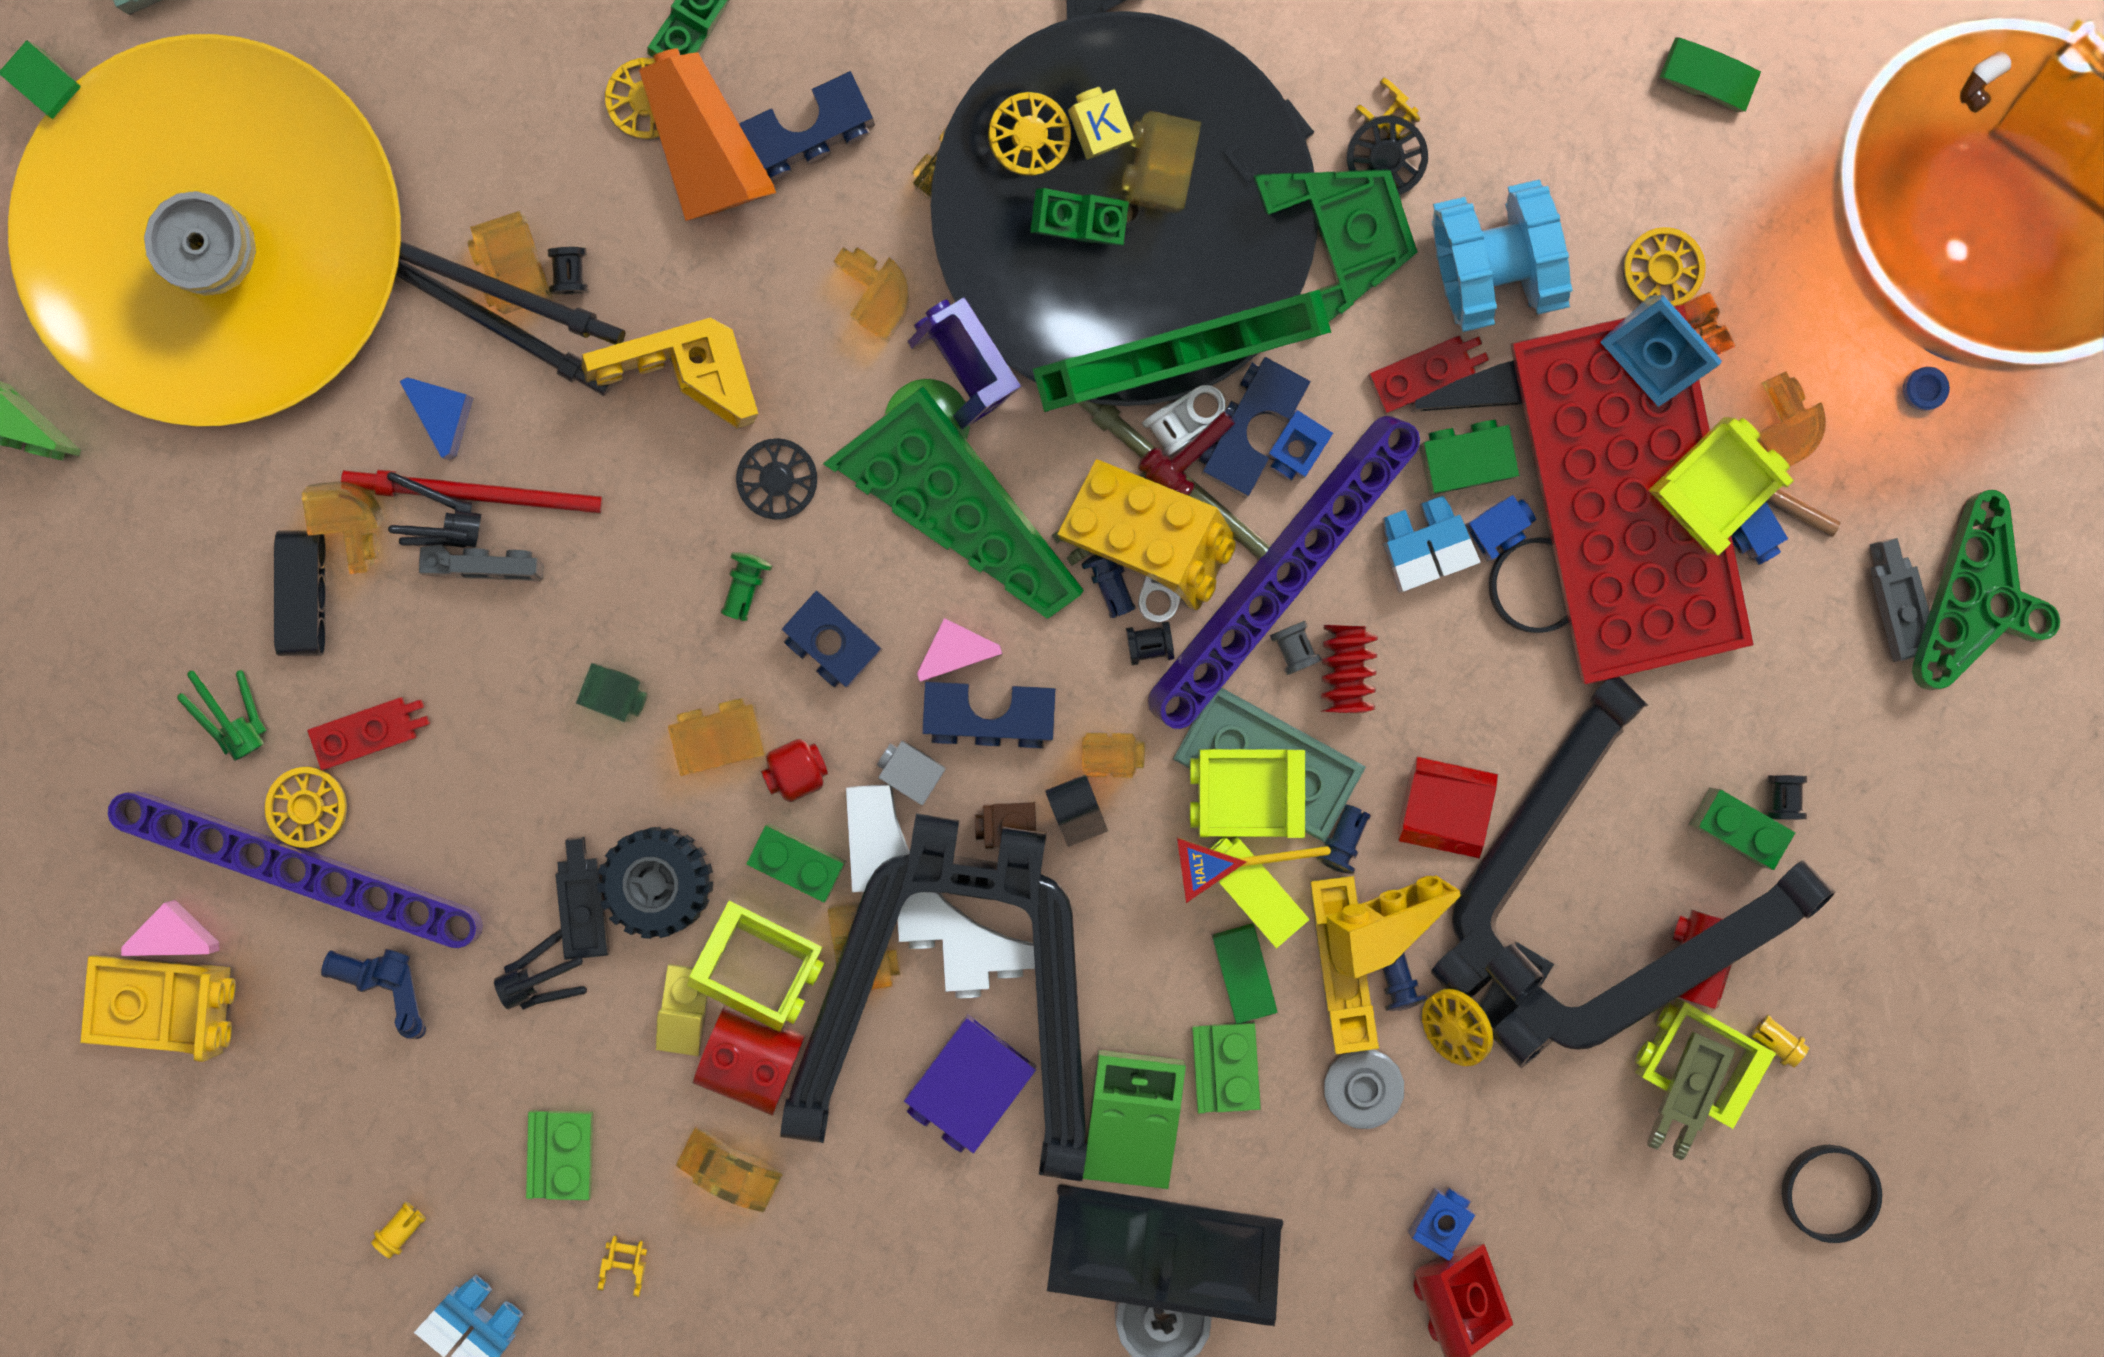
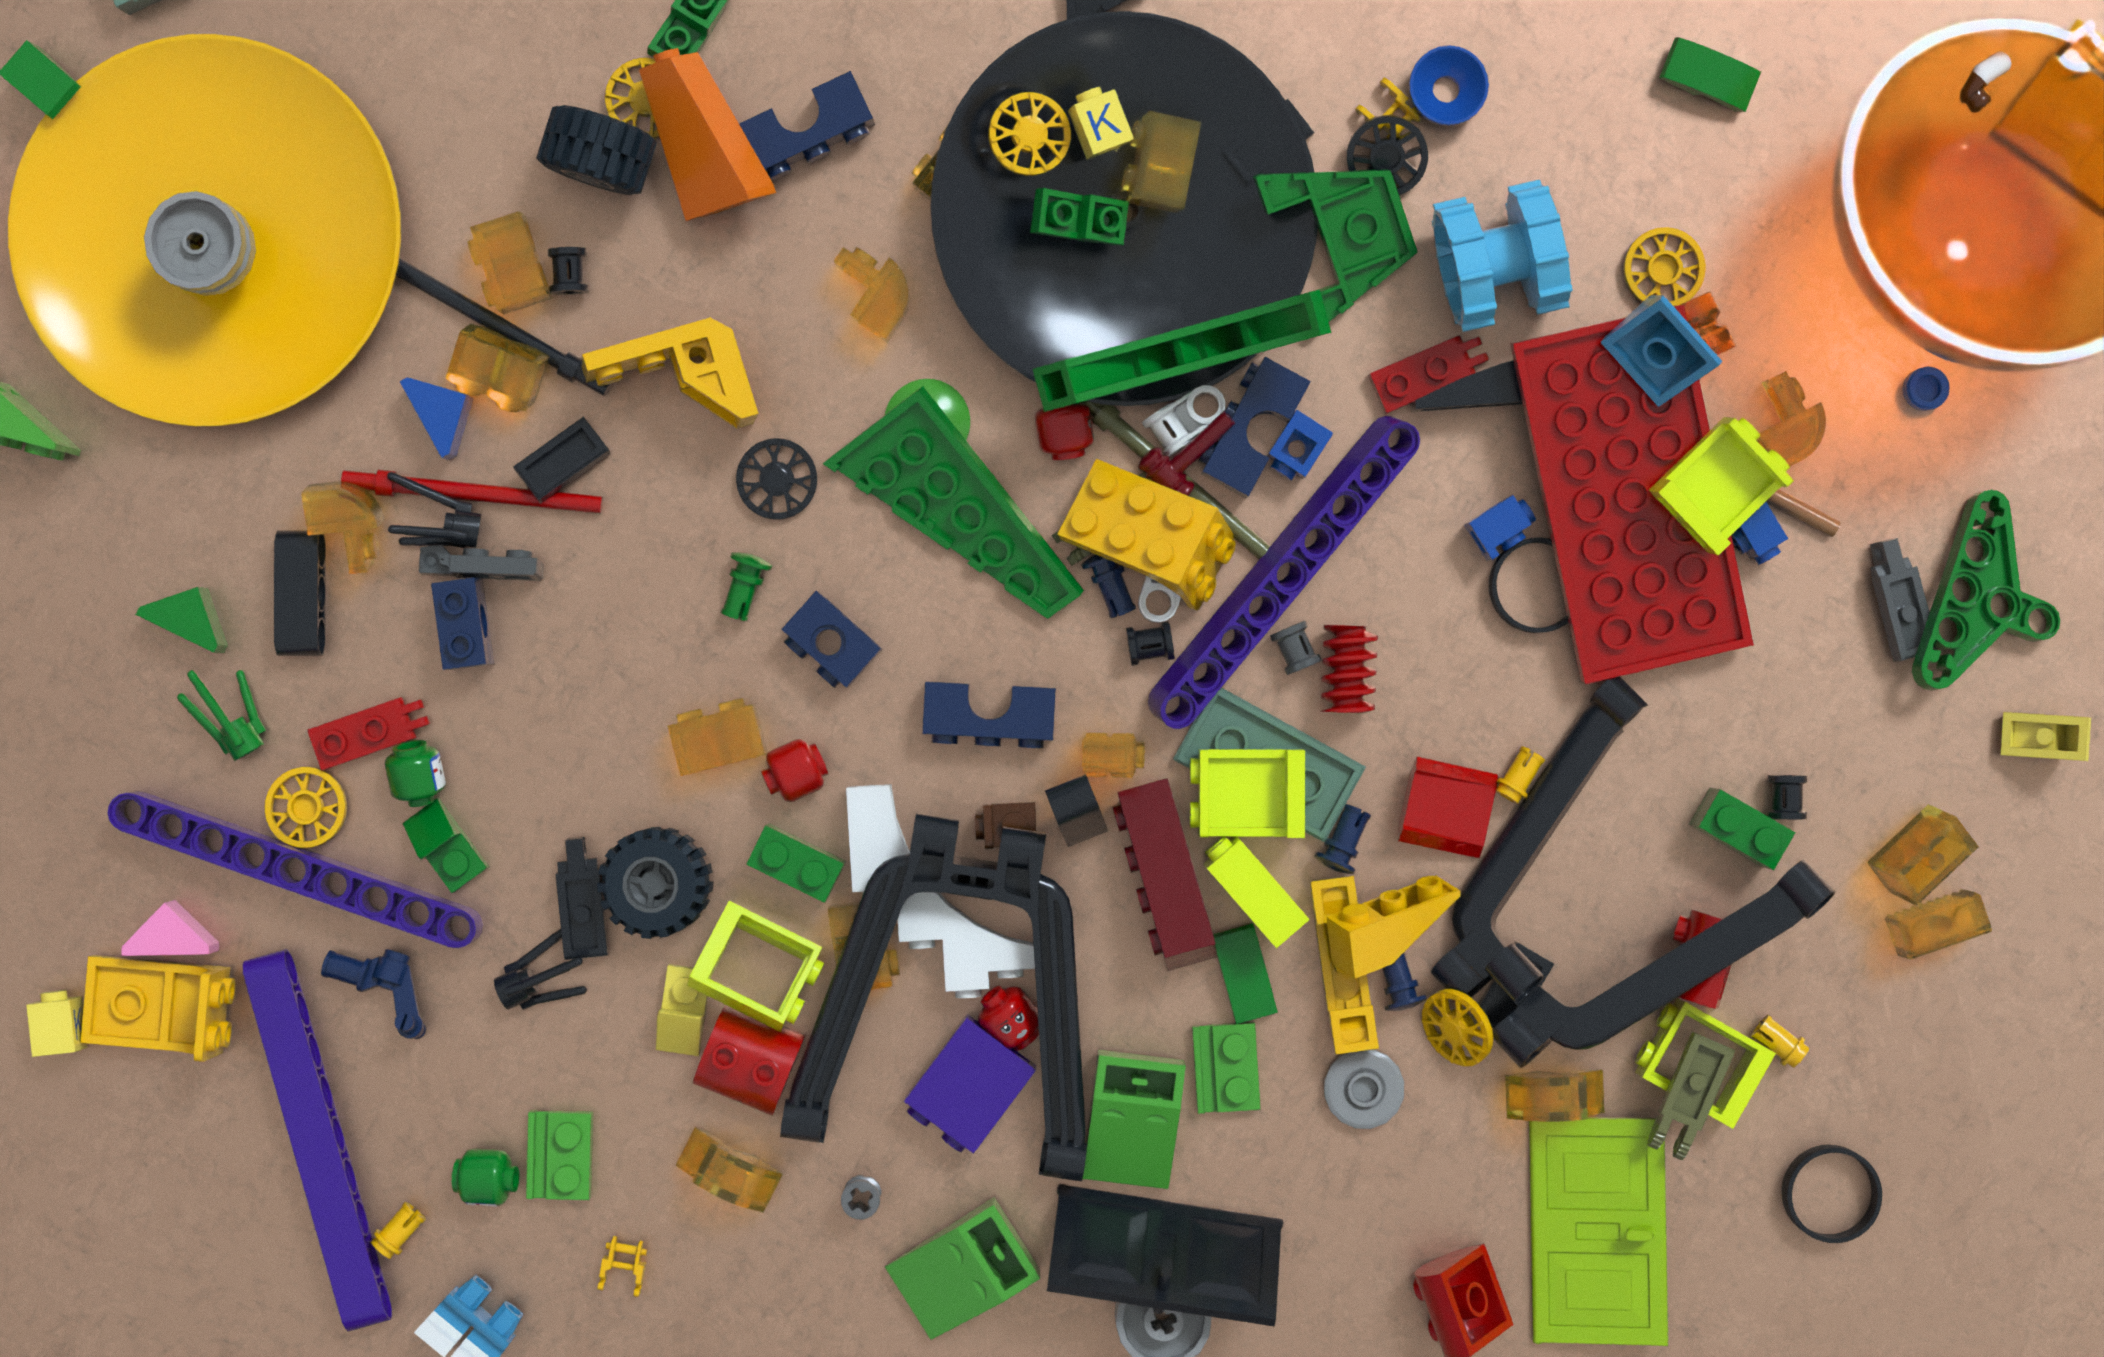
black bar [399,241,626,345] -> none
clear green brick [576,663,648,722] -> none
light grey brick [877,740,946,806] -> none
dark purple panel [907,297,1021,430] -> none
bright pink slope [917,618,1003,682] -> none
piece [1177,838,1331,903] -> none
dark azure hips [1382,496,1481,593] -> none
blue brick [1408,1188,1475,1261] -> none
green brick [1419,419,1520,496] -> none
none -> light yellow brick [26,990,88,1057]
none -> green slope [135,587,228,653]
none -> dark purple beam [243,949,392,1332]
none -> green head [384,740,446,807]
none -> green slope [402,797,489,893]
none -> dark blue brick [431,577,494,670]
none -> clear yellow brick [446,324,549,413]
none -> green head [451,1148,520,1207]
none -> black tile [513,416,610,504]
none -> black wheel [536,105,657,195]
none -> flat silver bush [841,1175,882,1220]
none -> bright green slope [885,1197,1040,1340]
none -> red head [978,986,1039,1051]
none -> red head [1034,402,1094,460]
none -> dark red wedge [1112,778,1217,971]
none -> blue piece [1409,45,1489,126]
none -> yellow pin [1496,746,1545,804]
none -> clear yellow brick [1505,1069,1605,1122]
none -> lime door [1529,1115,1669,1346]
none -> clear yellow brick [1867,804,1979,906]
none -> clear yellow brick [1885,889,1992,960]
none -> light yellow slope [2000,712,2091,761]

